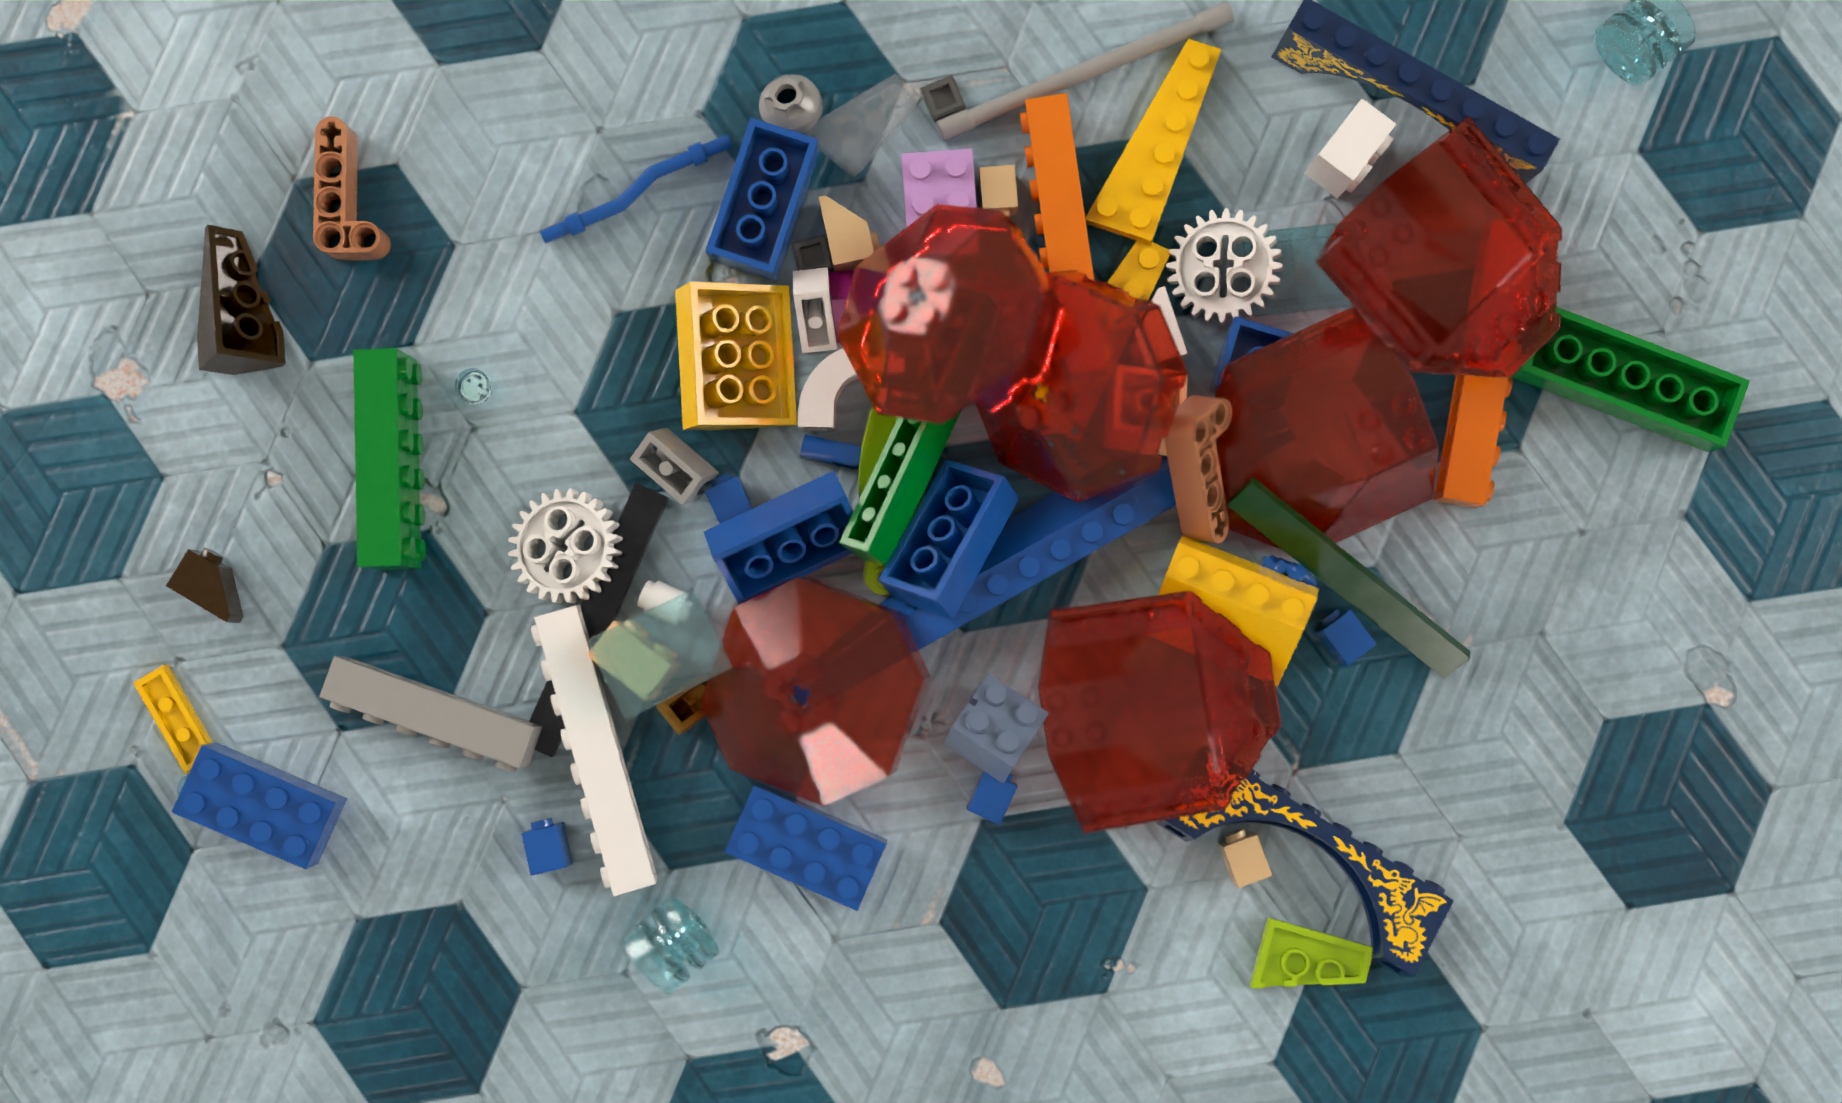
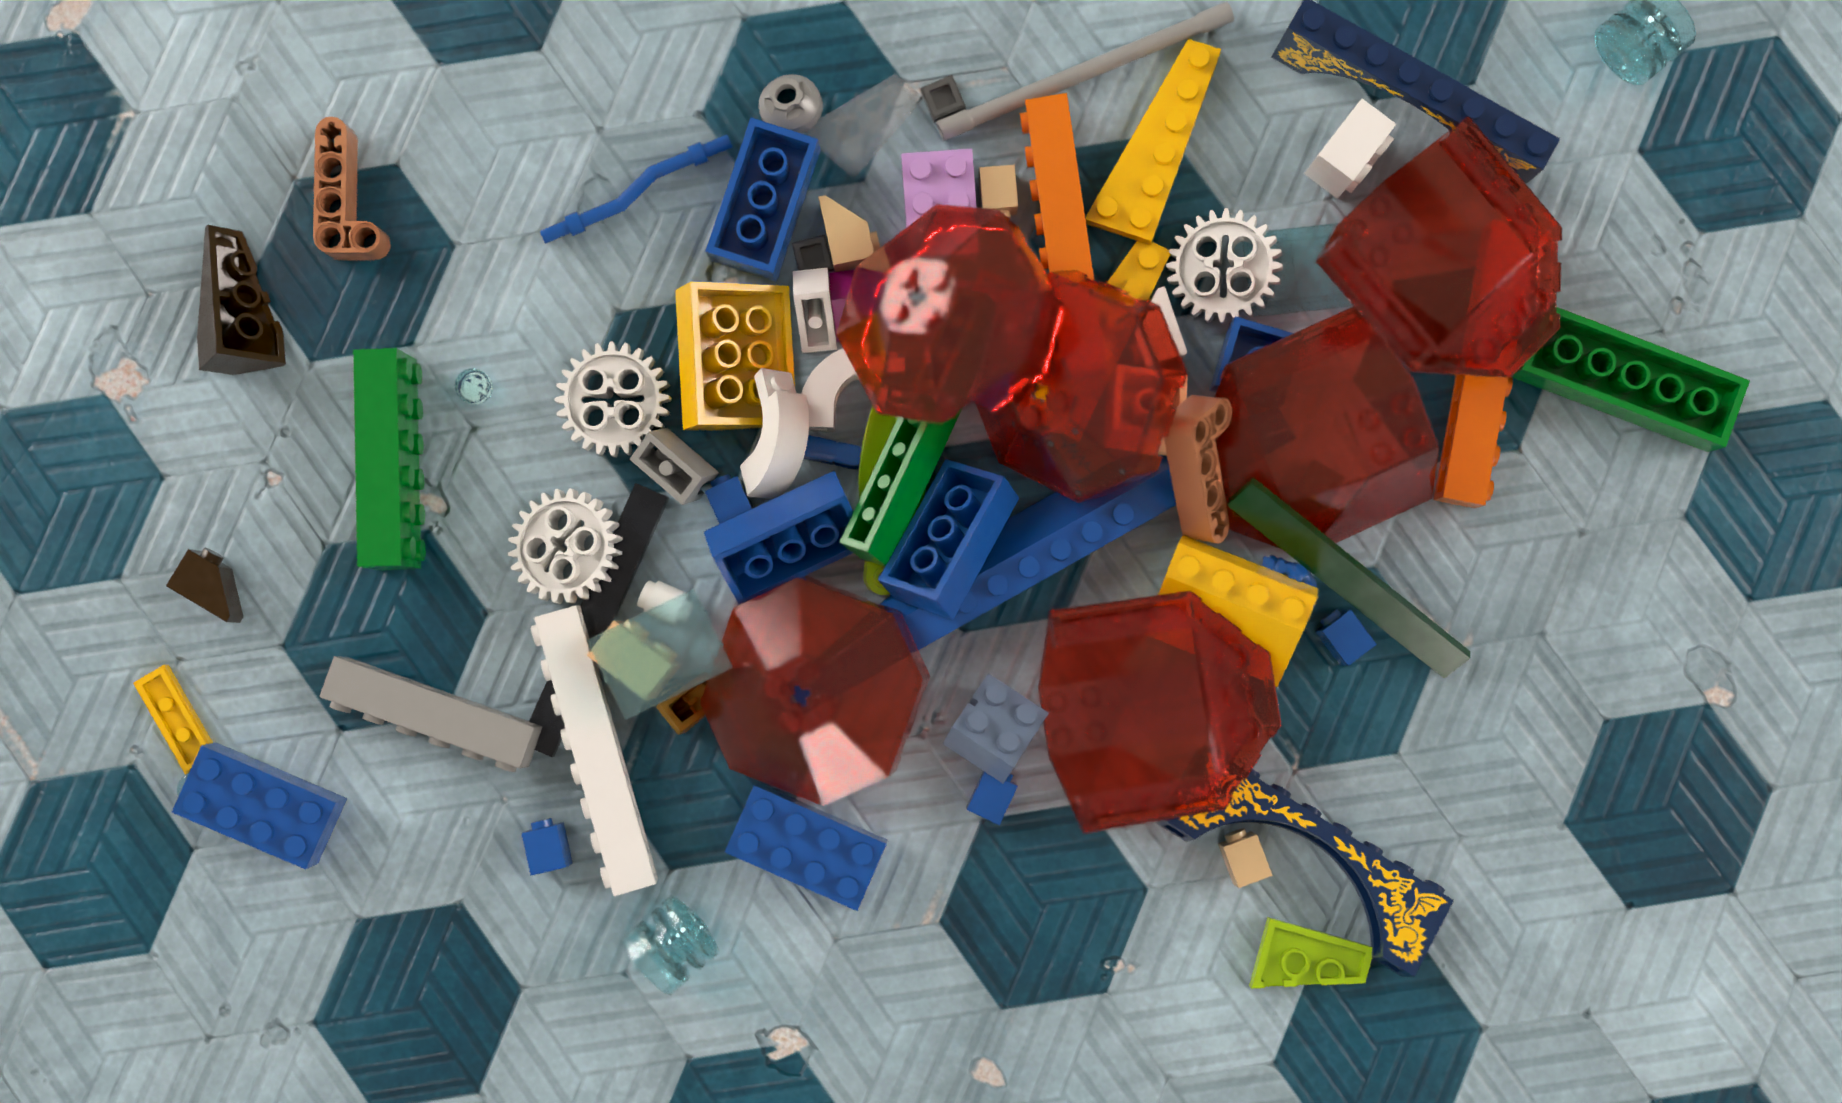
none -> white gear [554,341,672,457]
none -> white arch [740,368,809,499]

